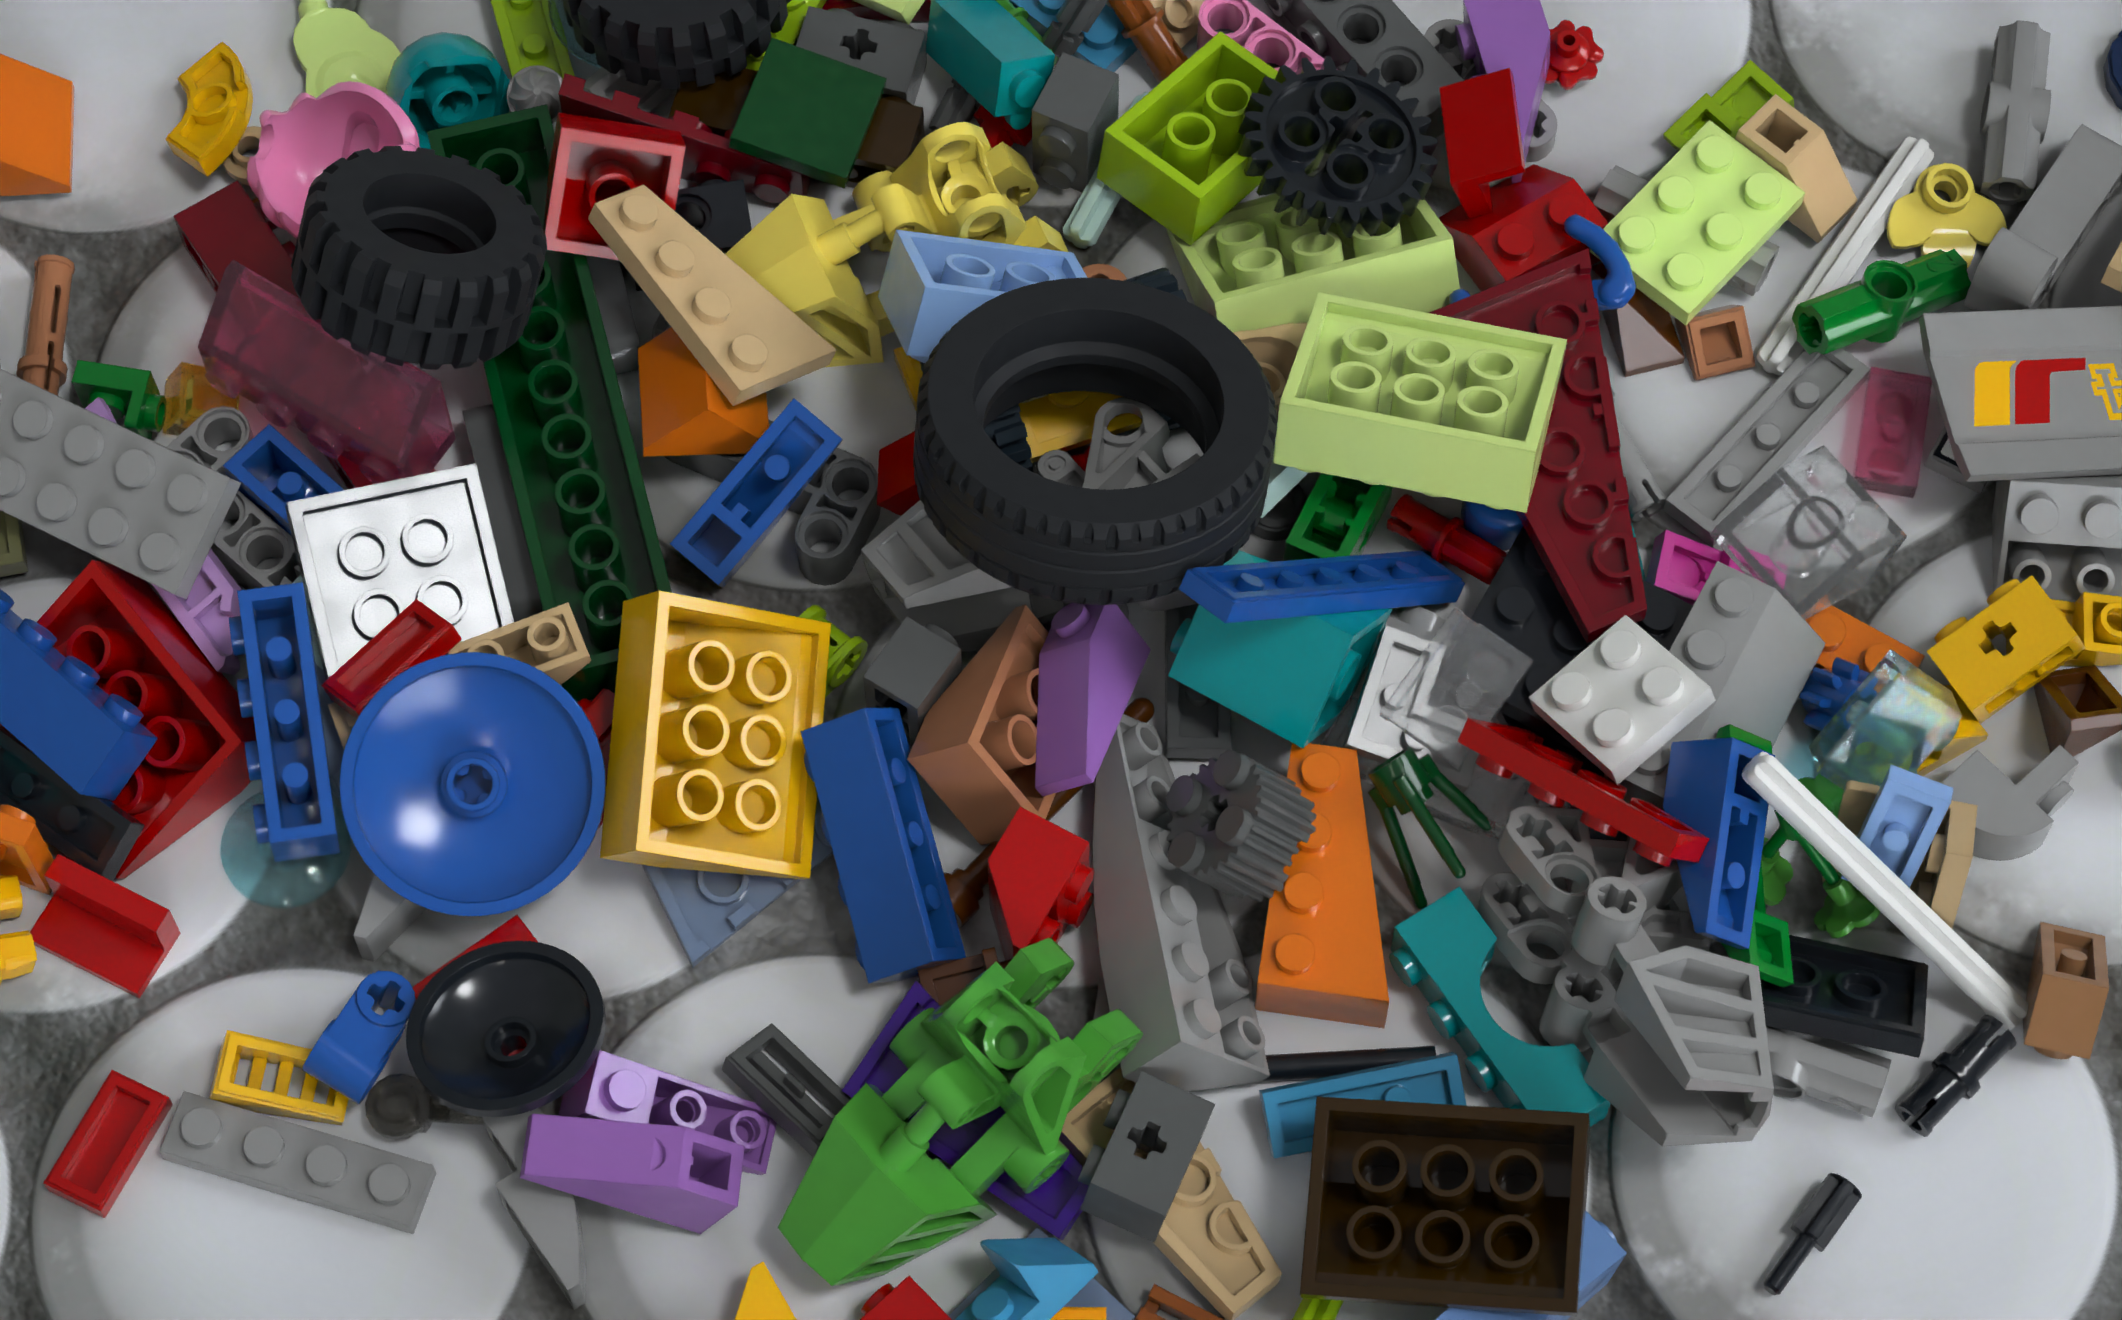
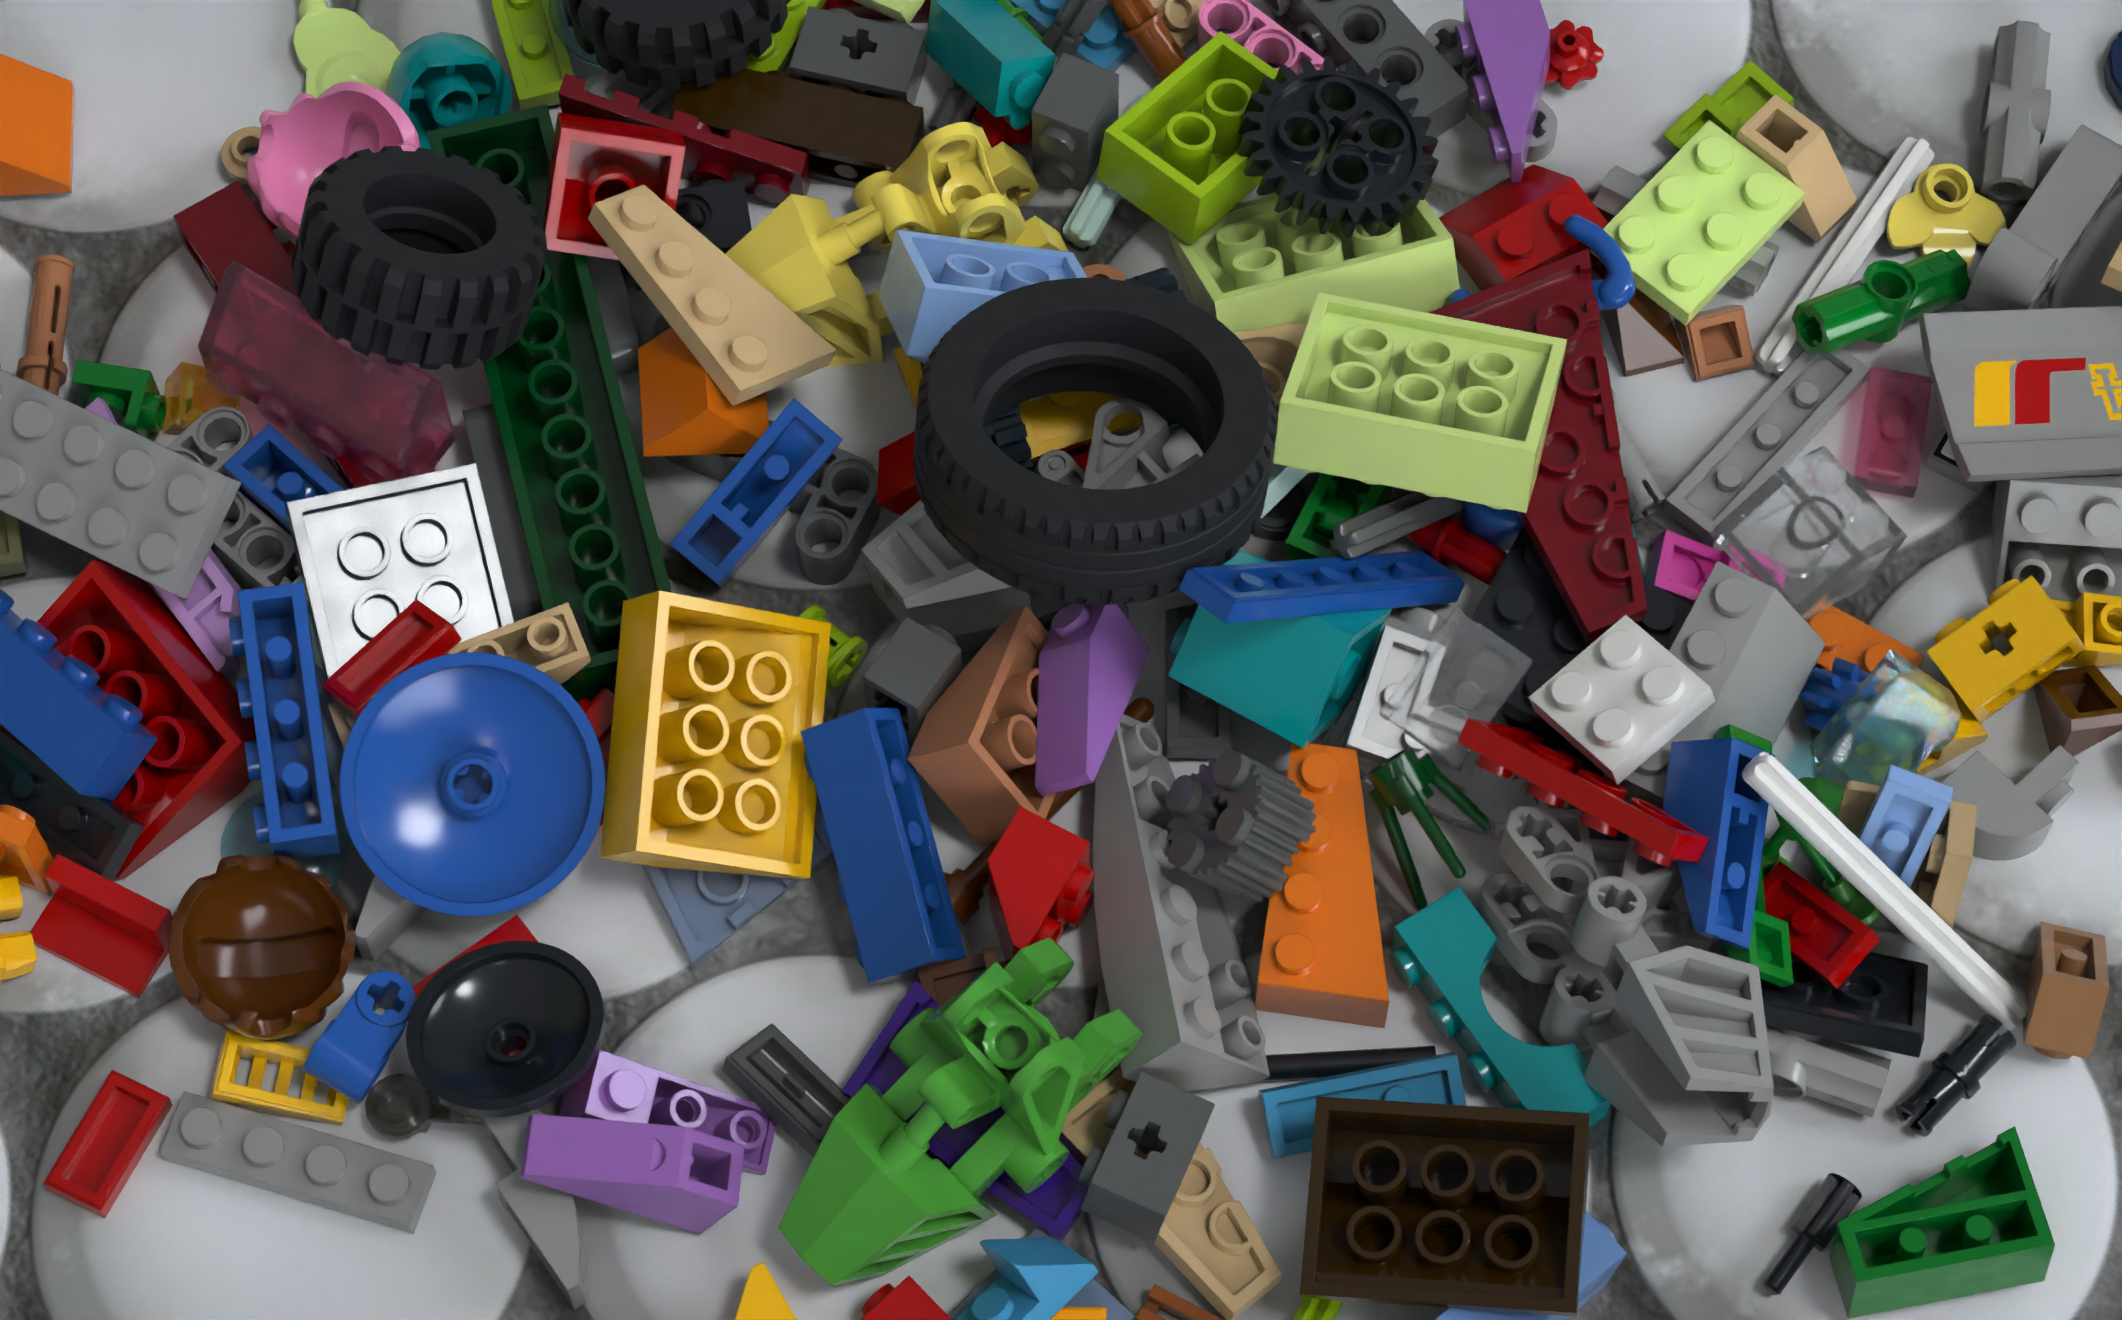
yellow tile [165,42,253,177] -> none
light grey plate [507,66,563,123] -> none
dark green tile [729,37,887,189] -> none
red panel [1439,68,1526,219] -> none
none -> reddish brown piece [168,854,356,1040]
none -> dark grey axle [1329,491,1463,560]
none -> red plate [1763,861,1880,989]
none -> green wedge [1829,1126,2055,1319]

